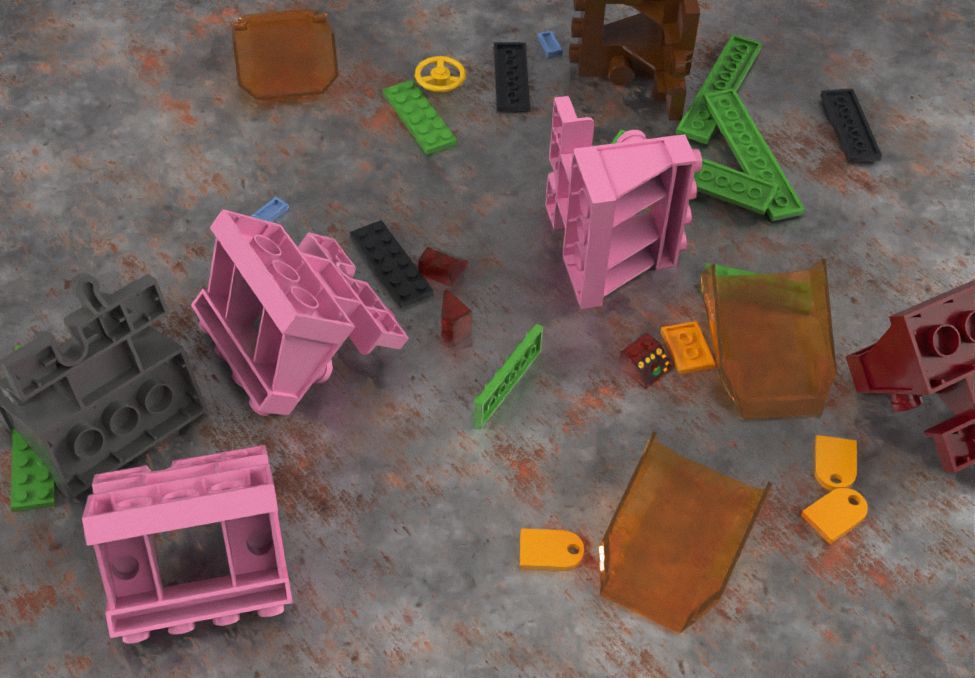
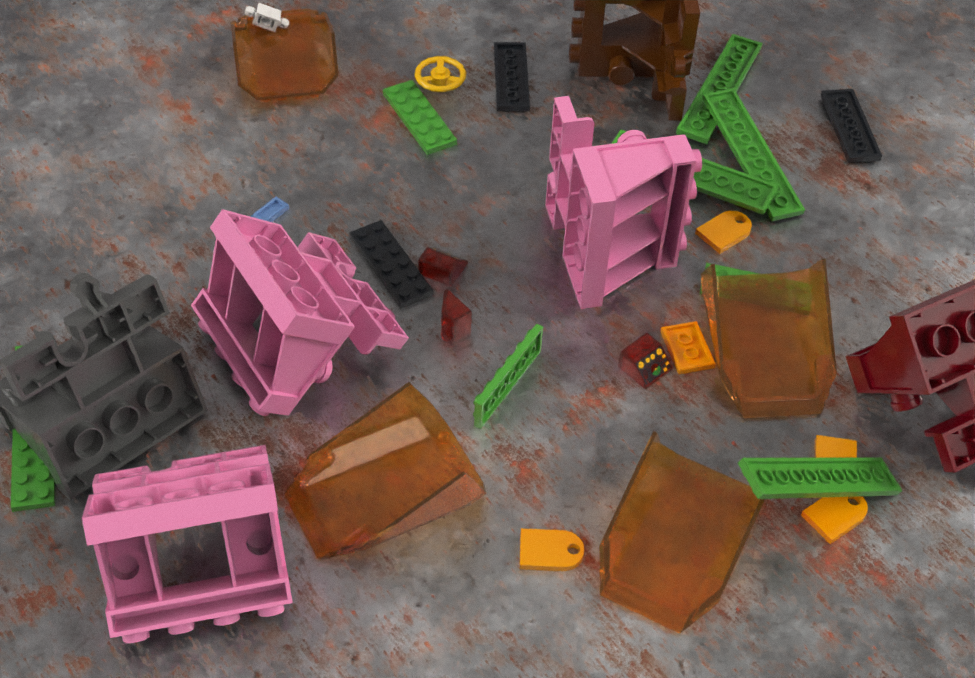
medium blue tile [537,31,563,57] -> none
none -> white piece [244,3,289,32]
none -> clear orange windscreen [284,382,486,560]
none -> light orange tile [695,211,752,254]
none -> bright green plate [738,457,902,499]

